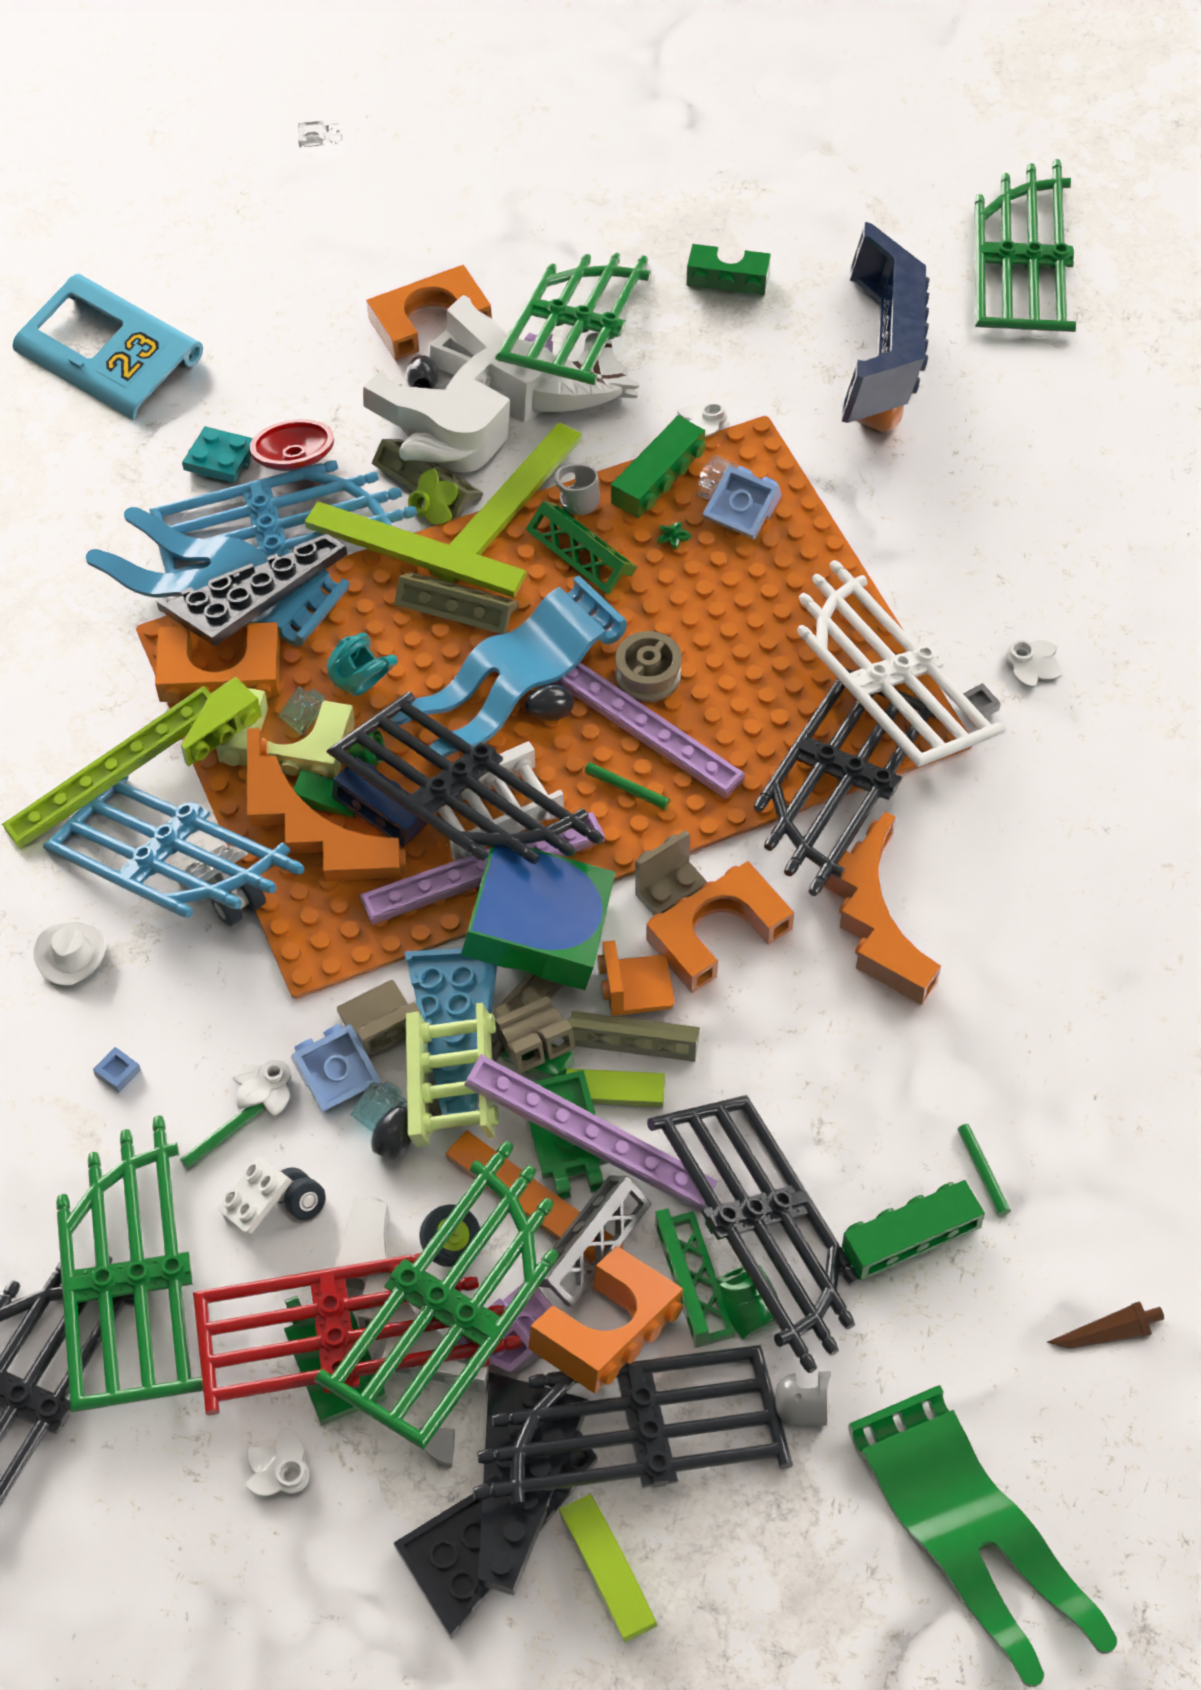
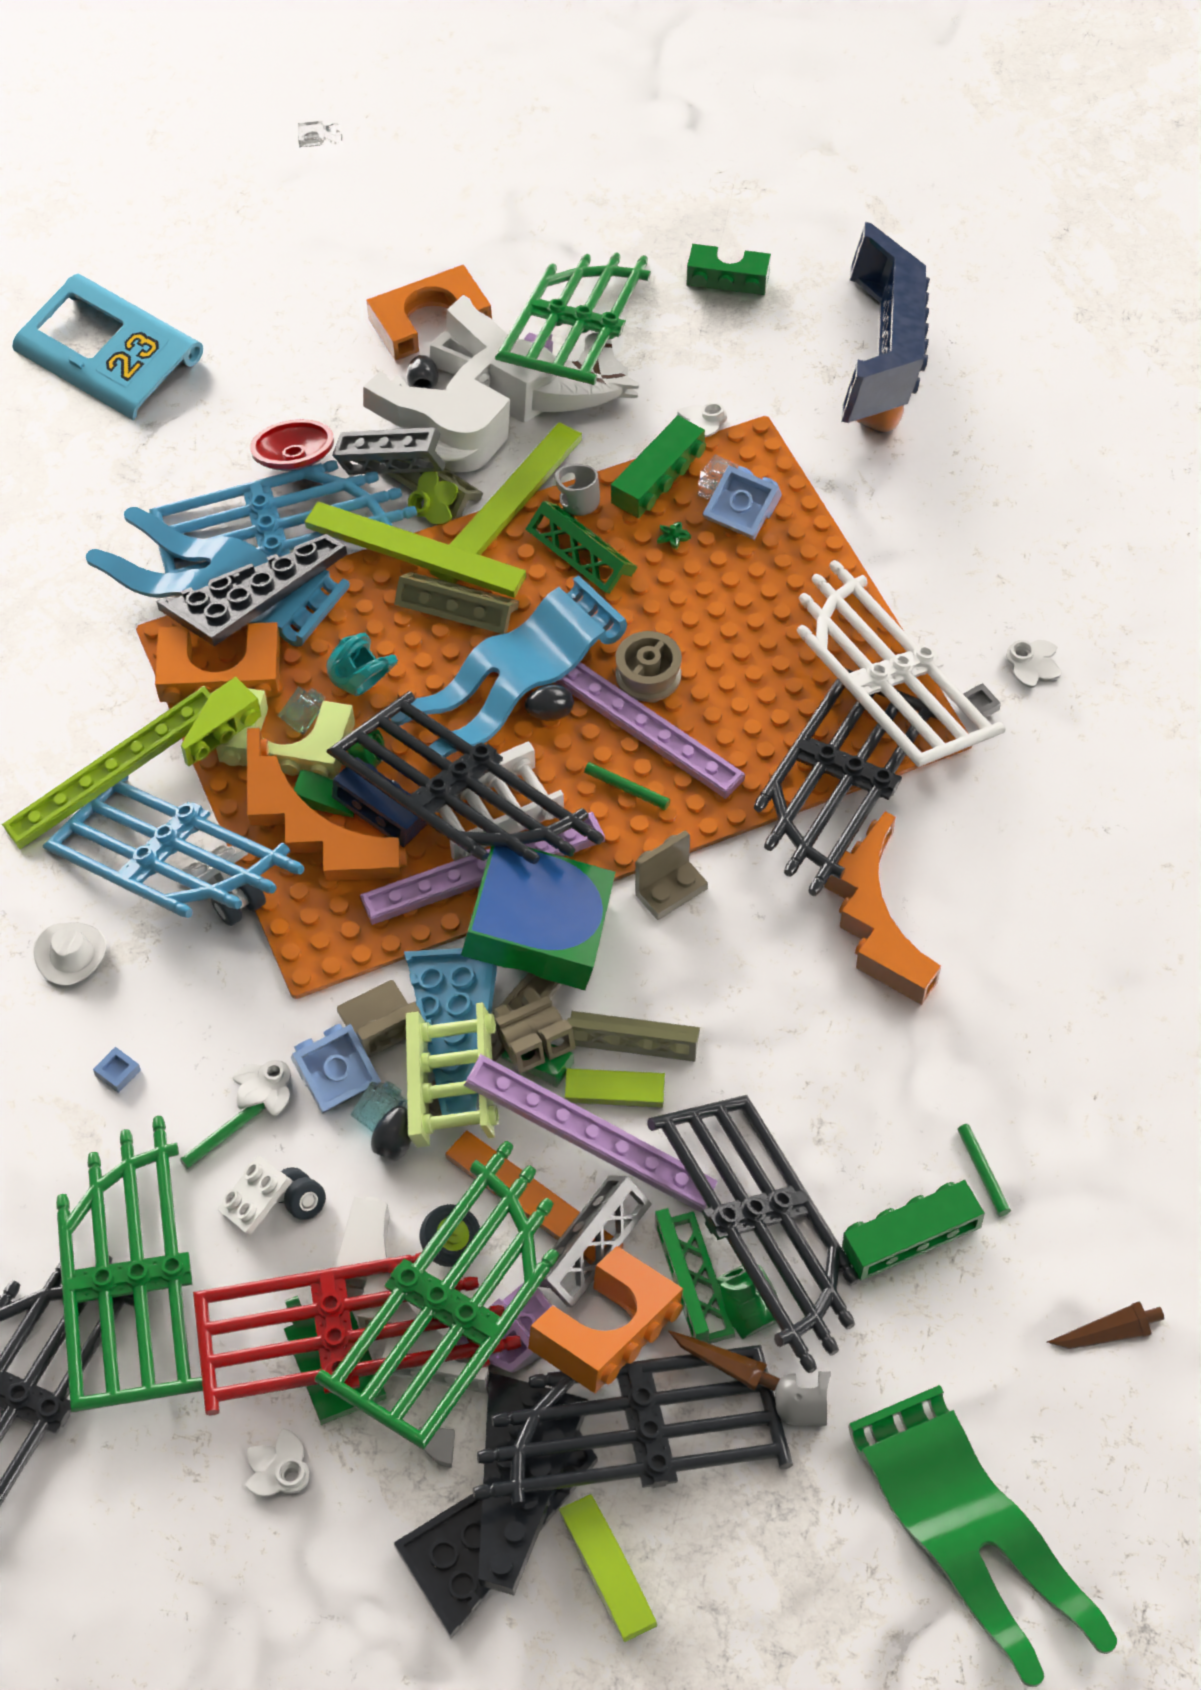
teal plate [182,426,253,483] -> none
green tile [527,1070,608,1200] -> none
orange bracket [597,940,675,1016] -> none
orange arch [646,861,794,993] -> none
green piece [974,159,1076,332] -> none
none -> dark grey fence [332,428,445,475]
none -> reddish brown bar [668,1330,780,1392]

